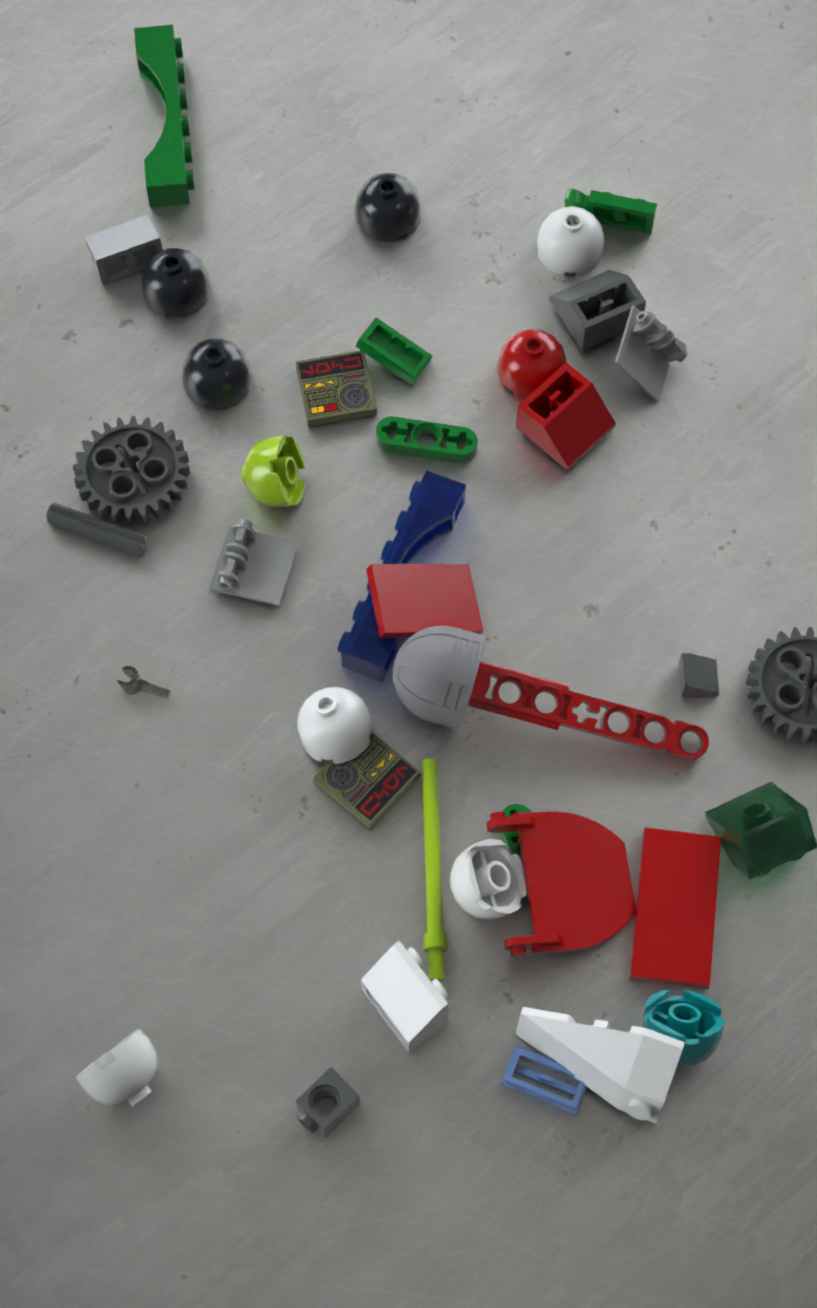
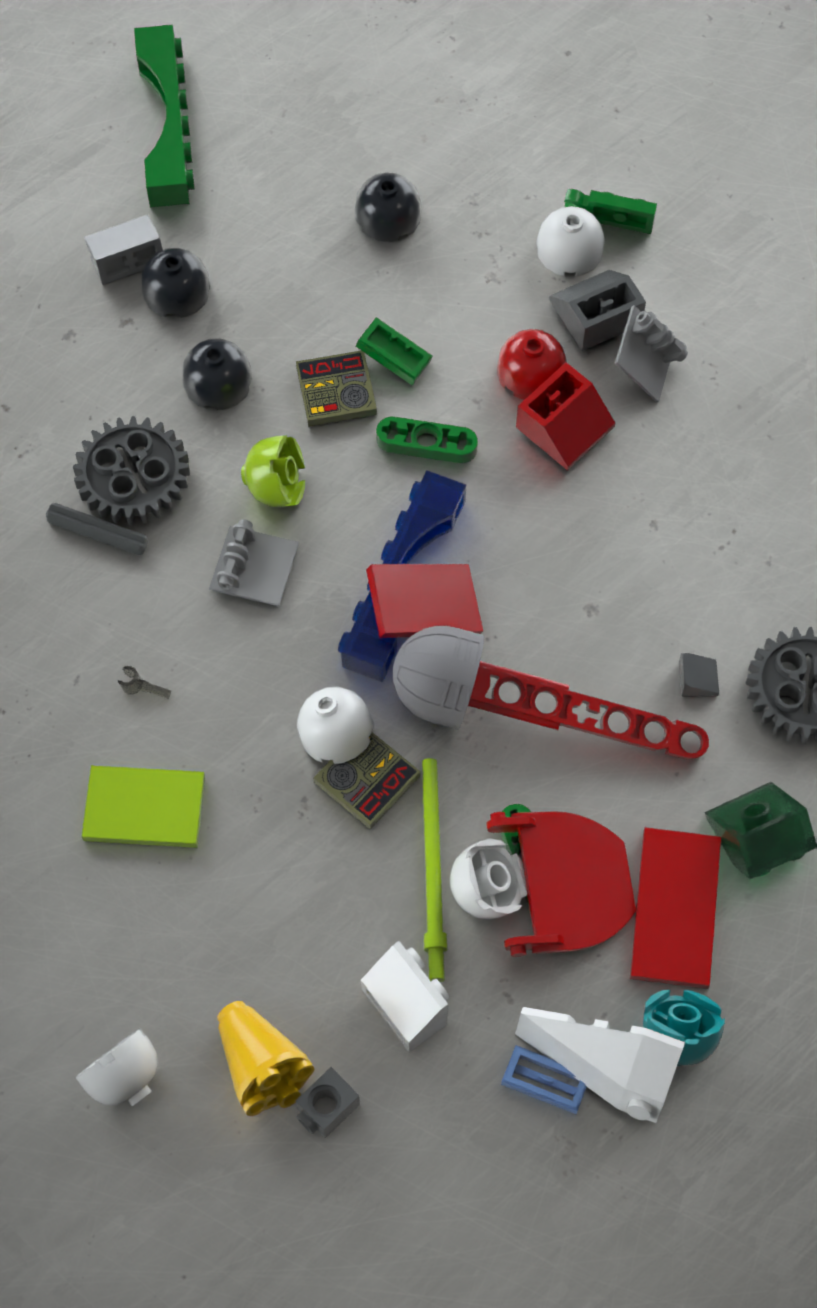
none -> lime tile [82,765,205,848]
none -> yellow cone [217,1001,315,1116]

